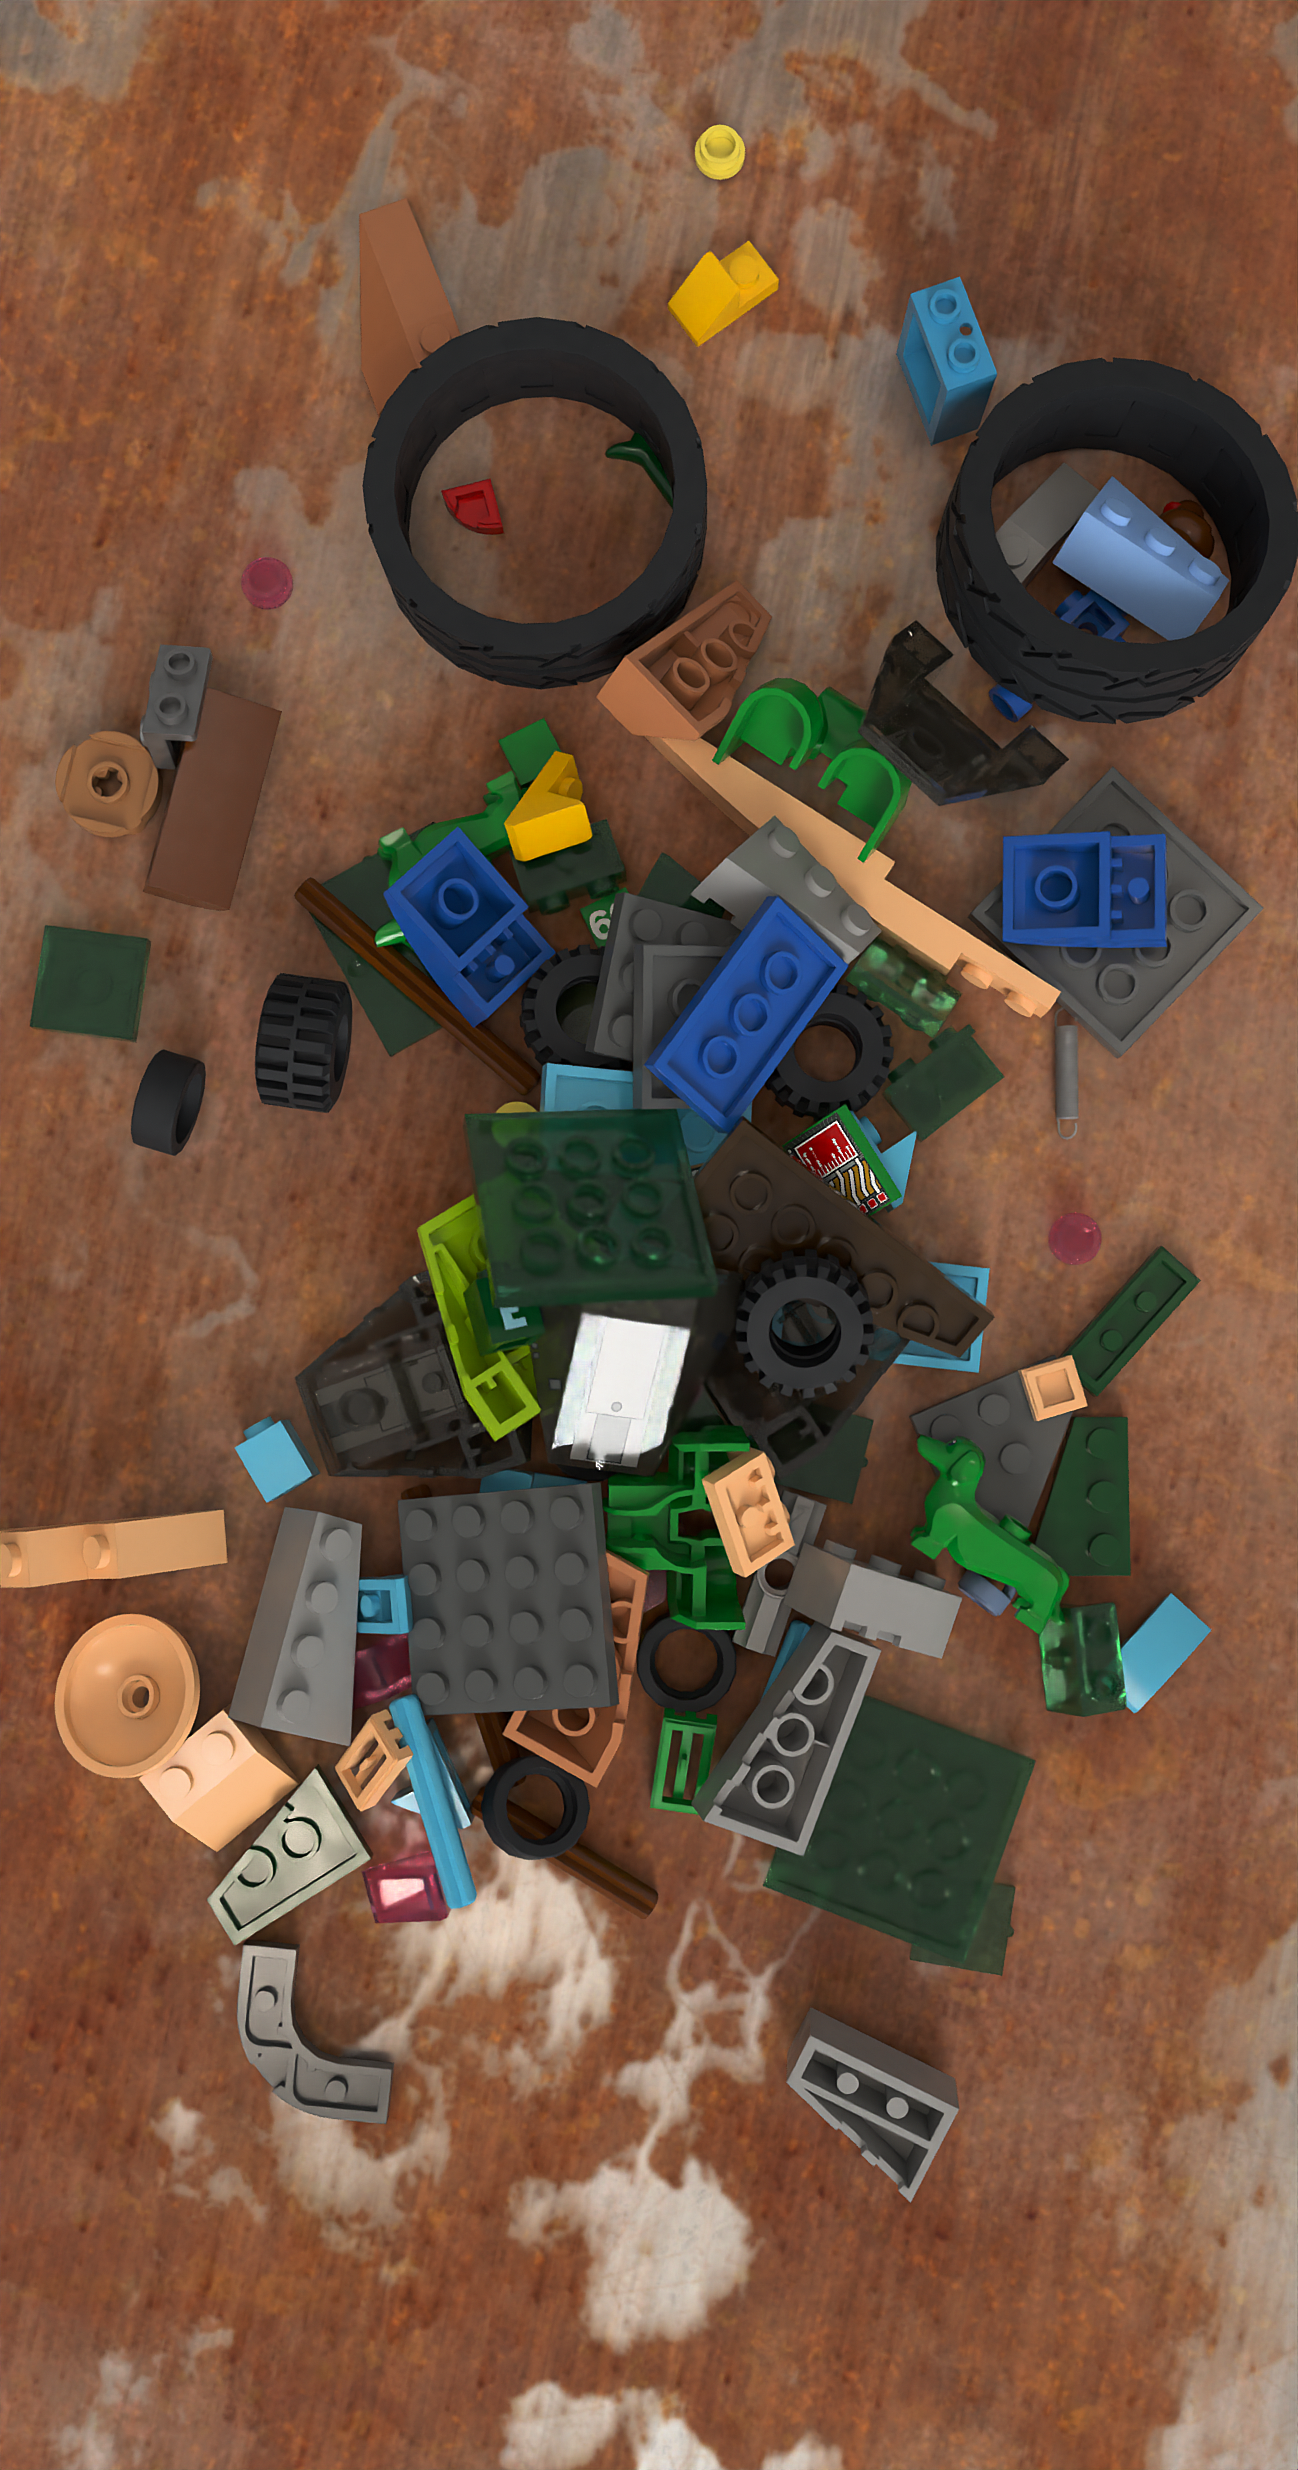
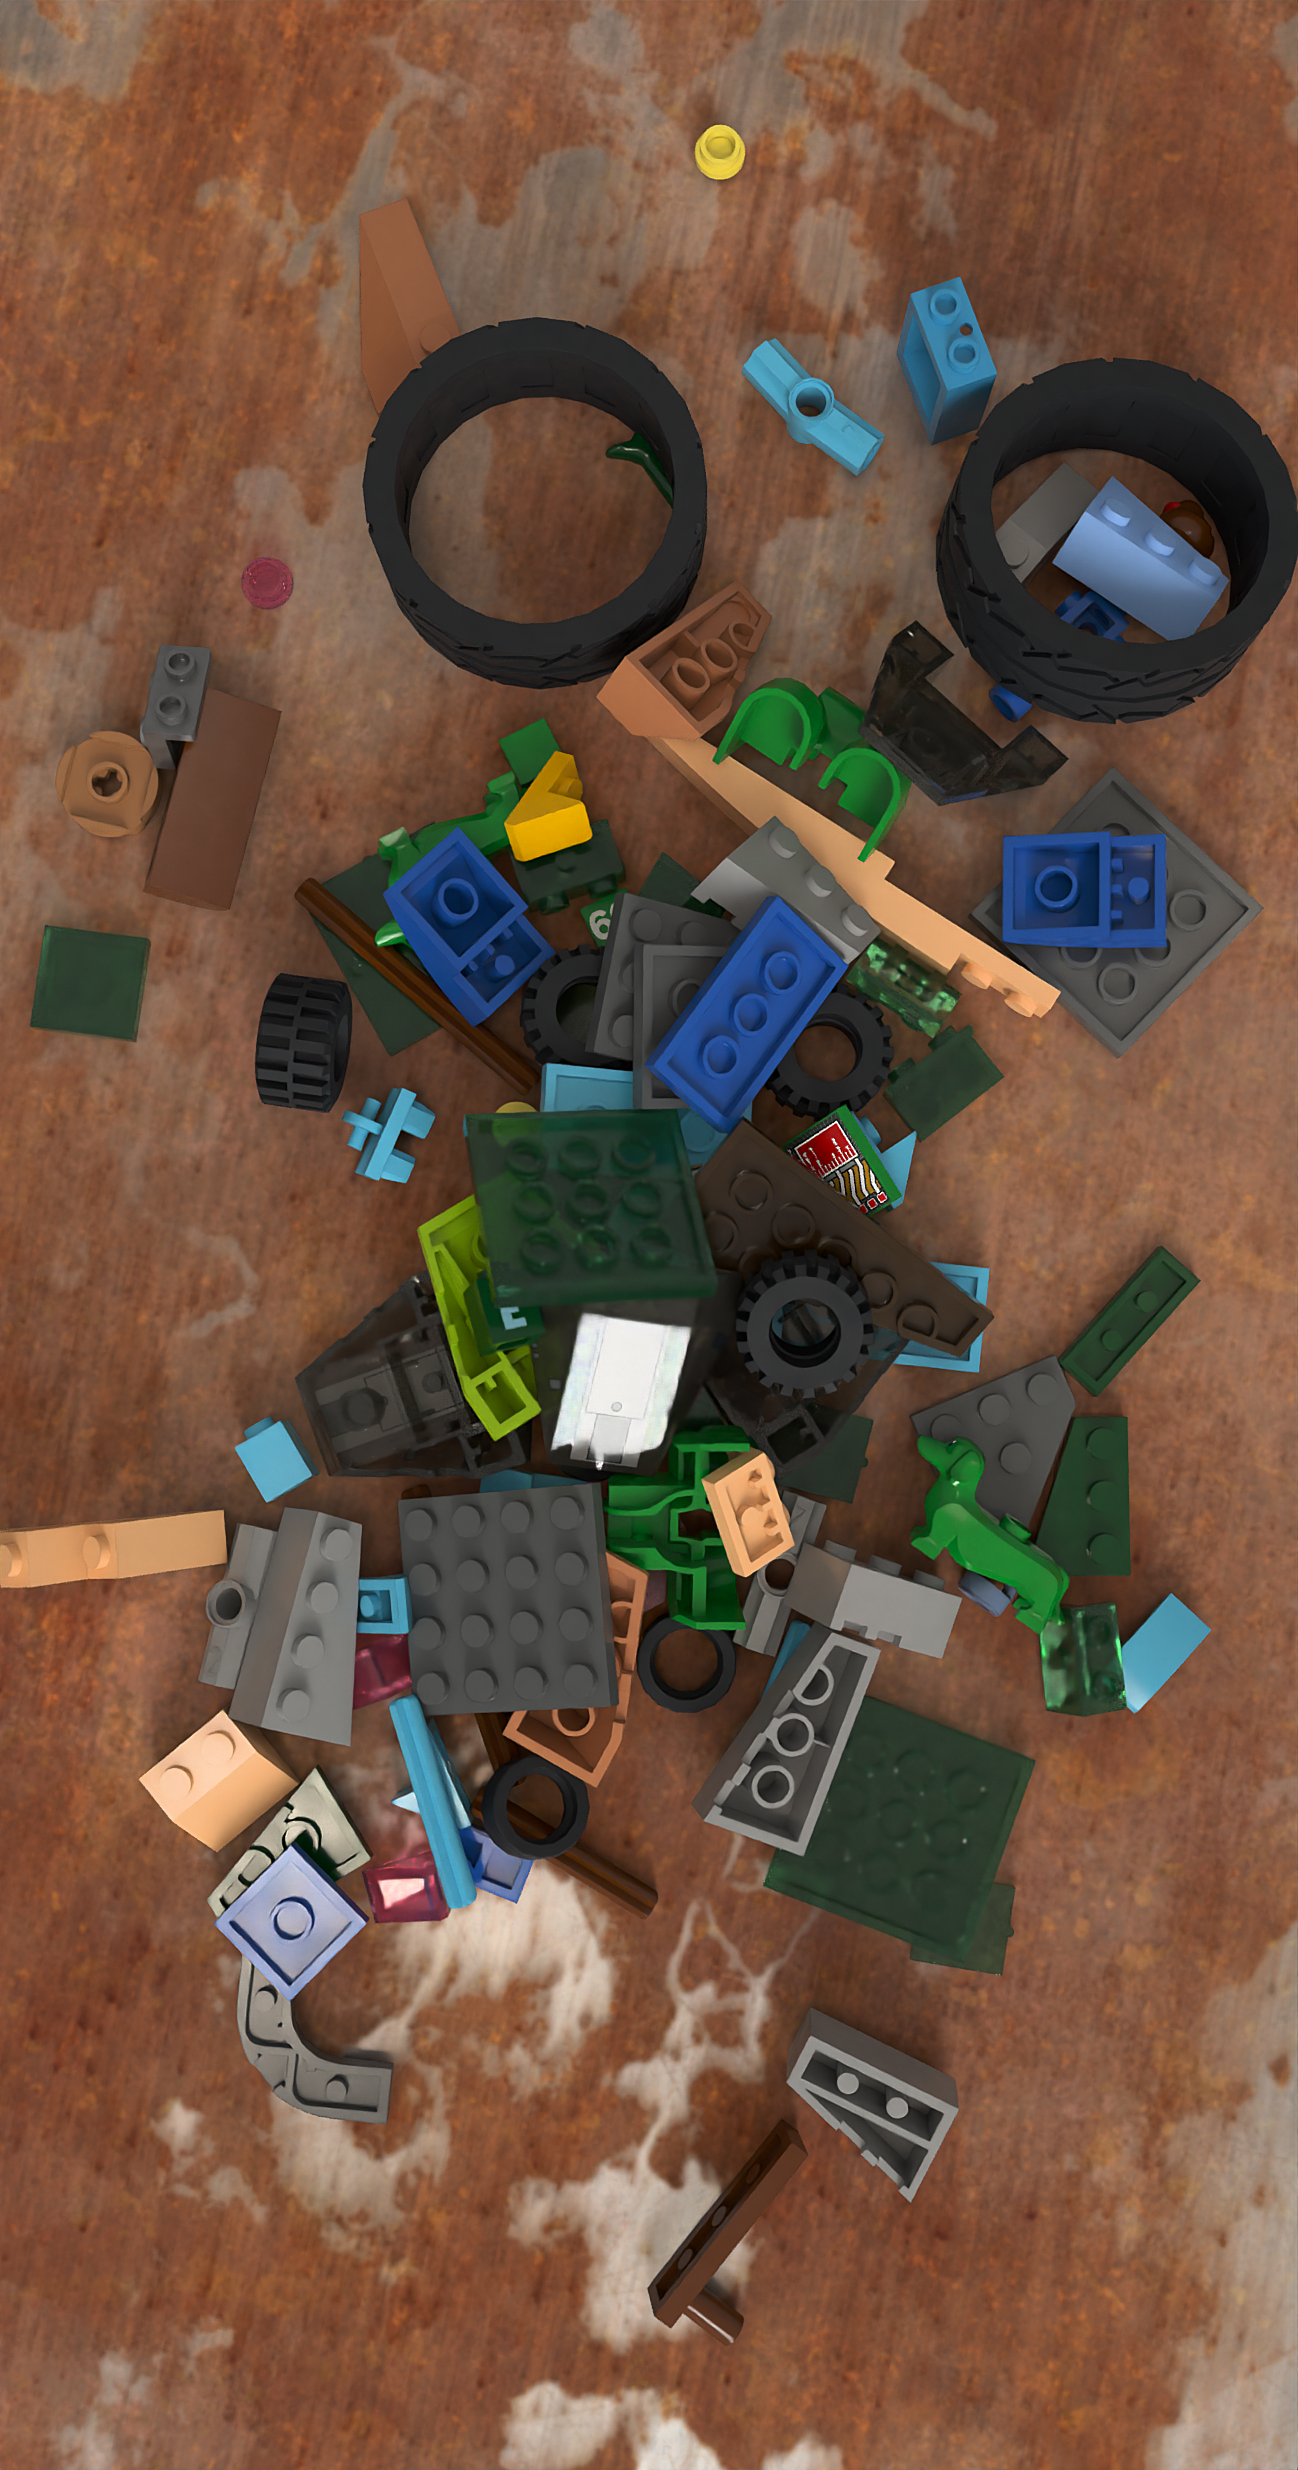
light nougat dish [55,1614,200,1778] -> none
black tyre [131,1050,206,1156] -> none
light nougat tile [335,1709,414,1812] -> none
red tile [441,479,504,535] -> none
green tile [650,1708,717,1815] -> none
yellow slope [668,240,779,348] -> none
light nougat tile [1018,1355,1088,1421] -> none
clear pink plate [1048,1213,1102,1265] -> none
light grey piece [1054,1007,1079,1140] -> none
none -> light grey piece [198,1523,278,1690]
none -> plate [214,1841,369,2002]
none -> medium azure hips [341,1087,436,1183]
none -> blue tile [458,1823,534,1904]
none -> reddish brown piece [647,2119,808,2346]
none -> medium azure piece [742,338,885,476]

